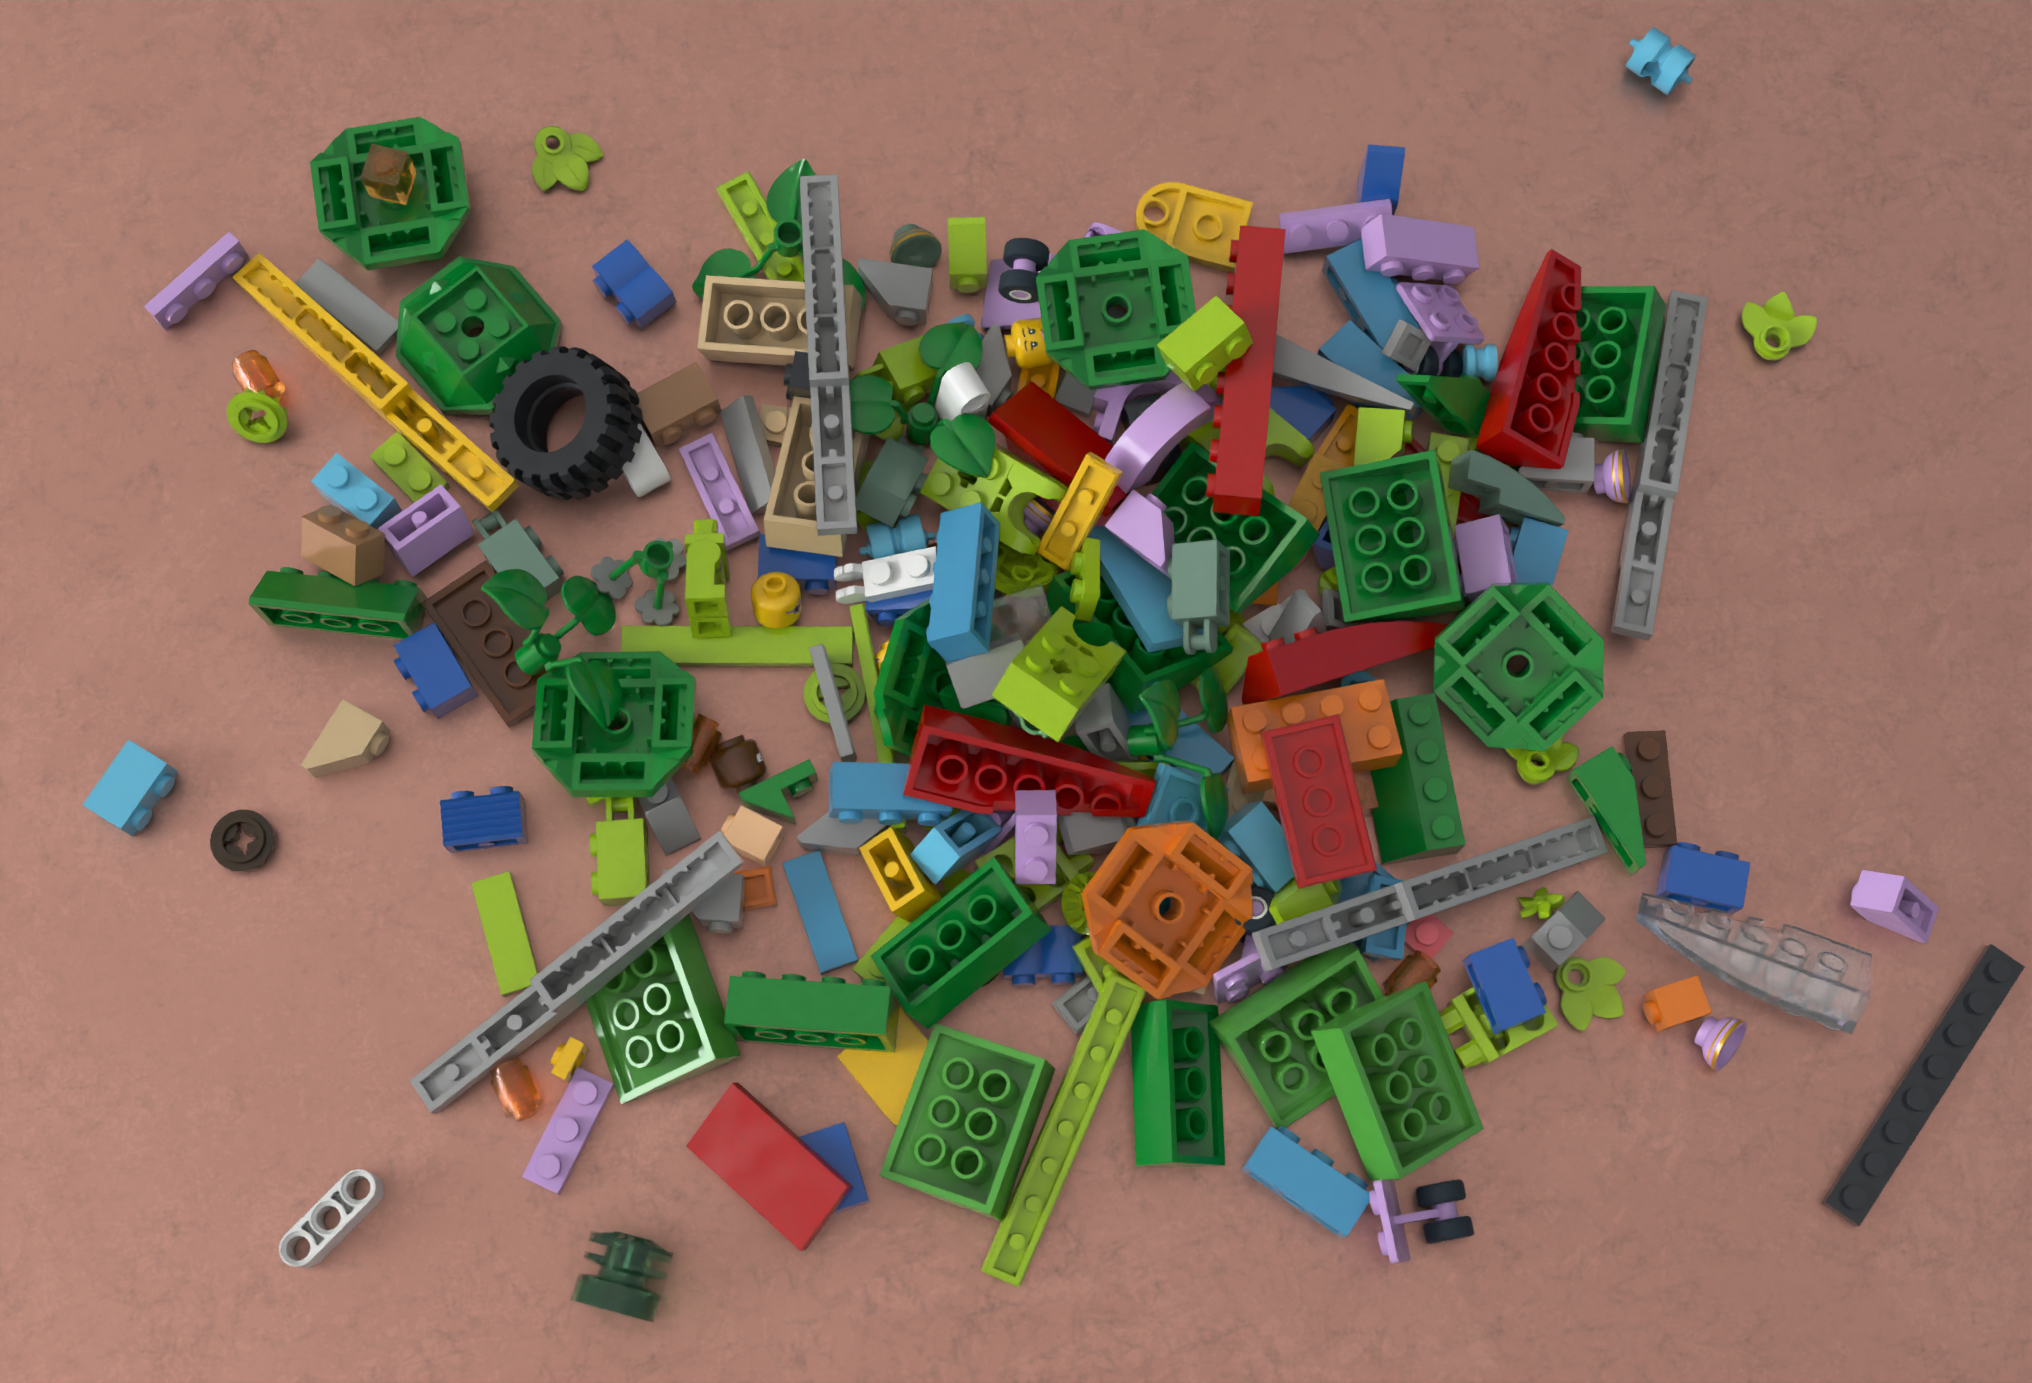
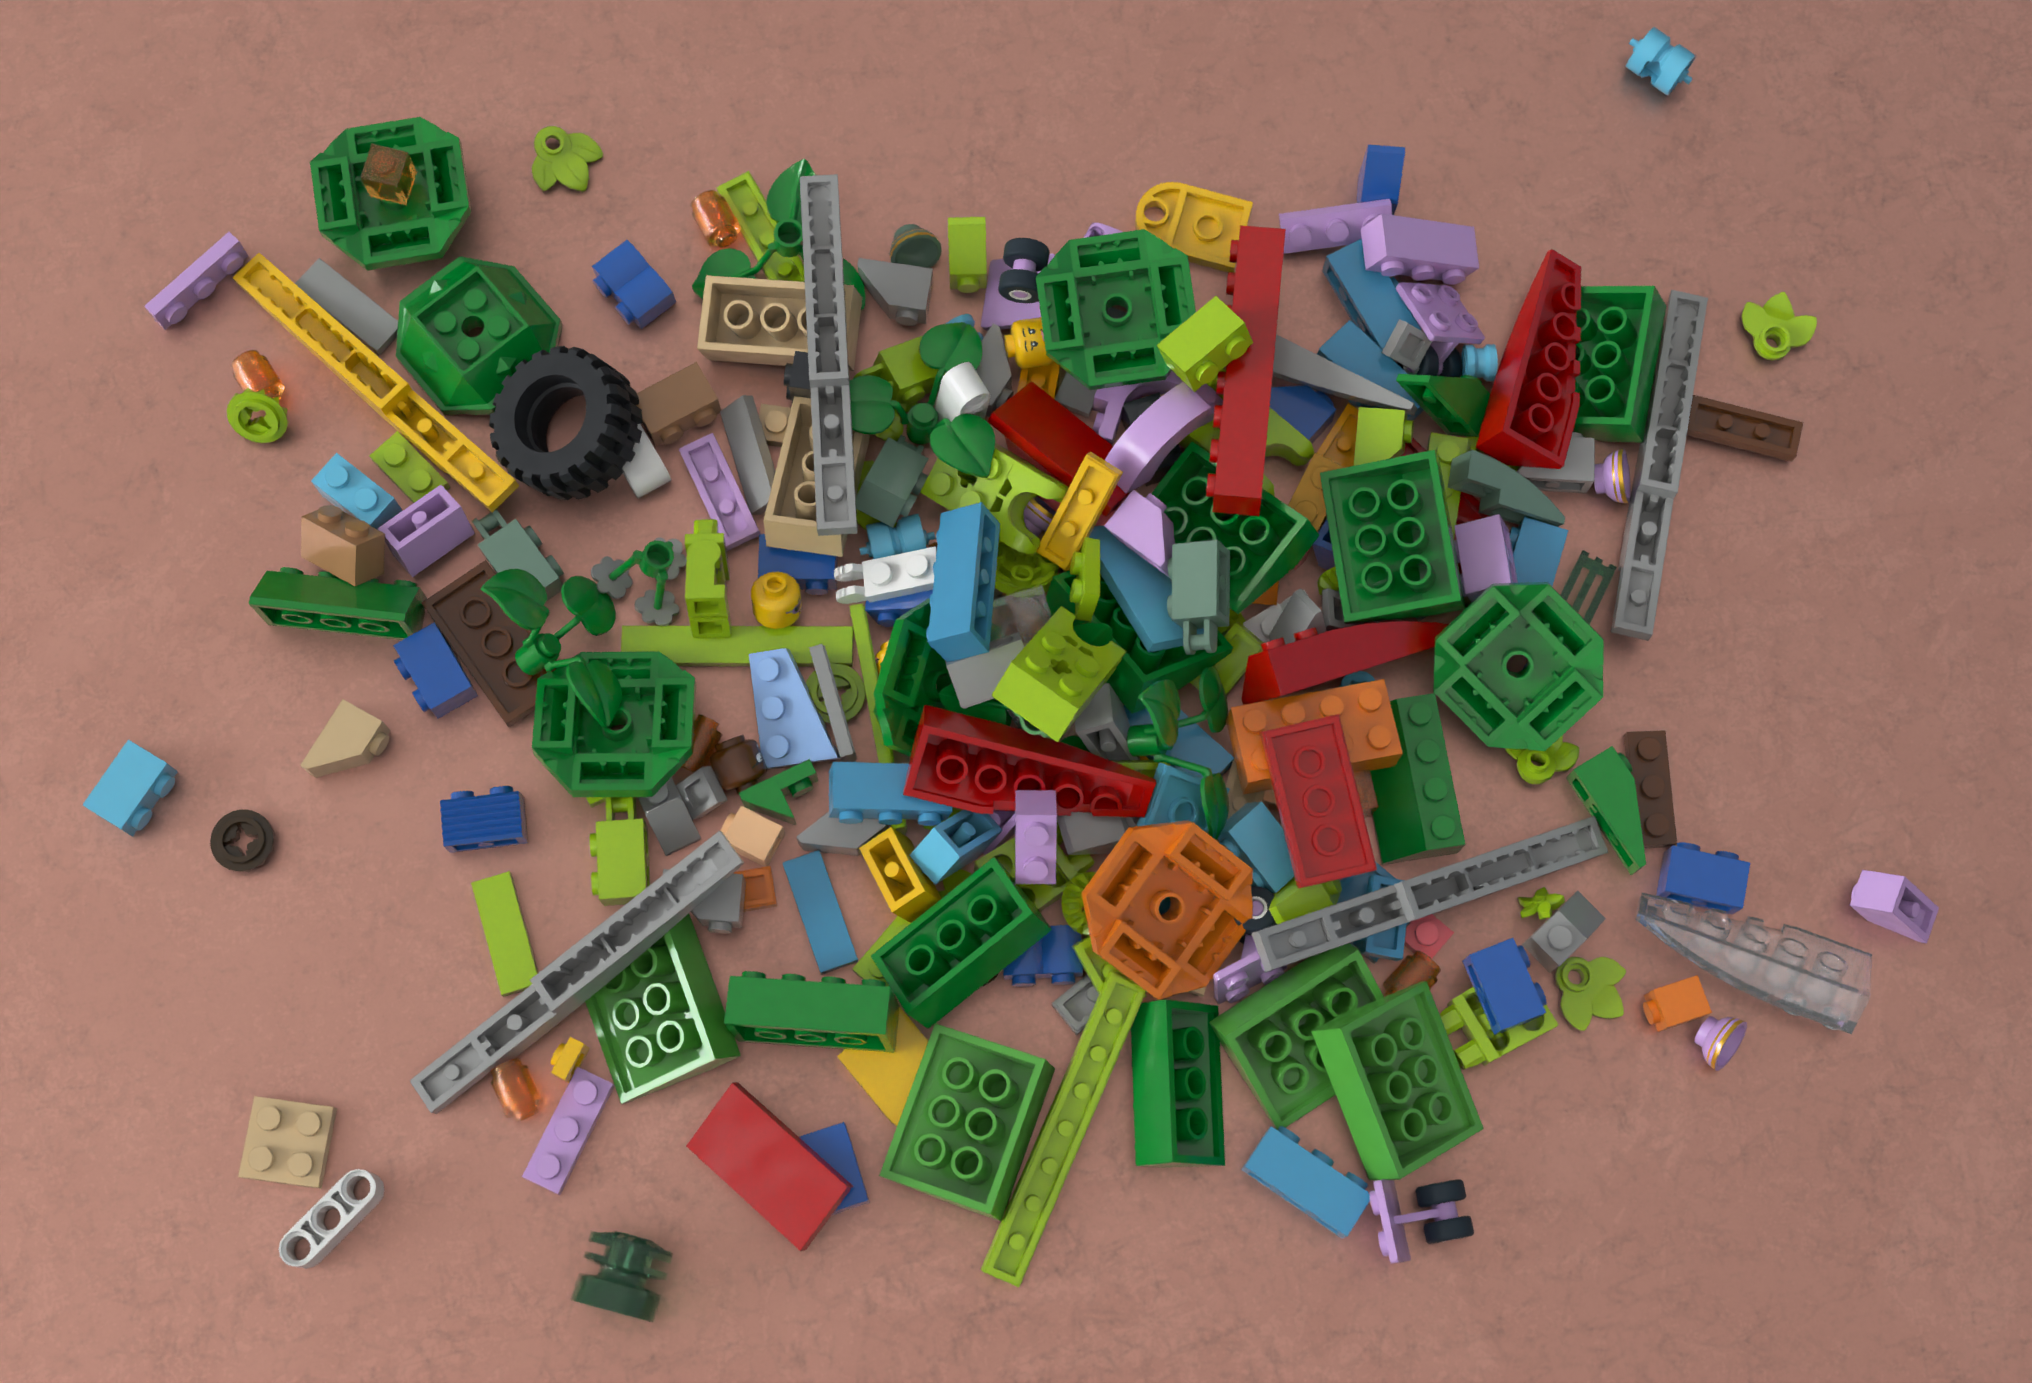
black plate [1821,944,2025,1227] -> none
none -> tan plate [238,1096,337,1189]
none -> light grey plate [676,766,727,820]
none -> clear orange brick [691,190,741,248]
none -> light blue wing [749,648,841,769]
none -> clear green tile [1560,550,1617,624]
none -> reddish brown plate [1687,395,1803,462]

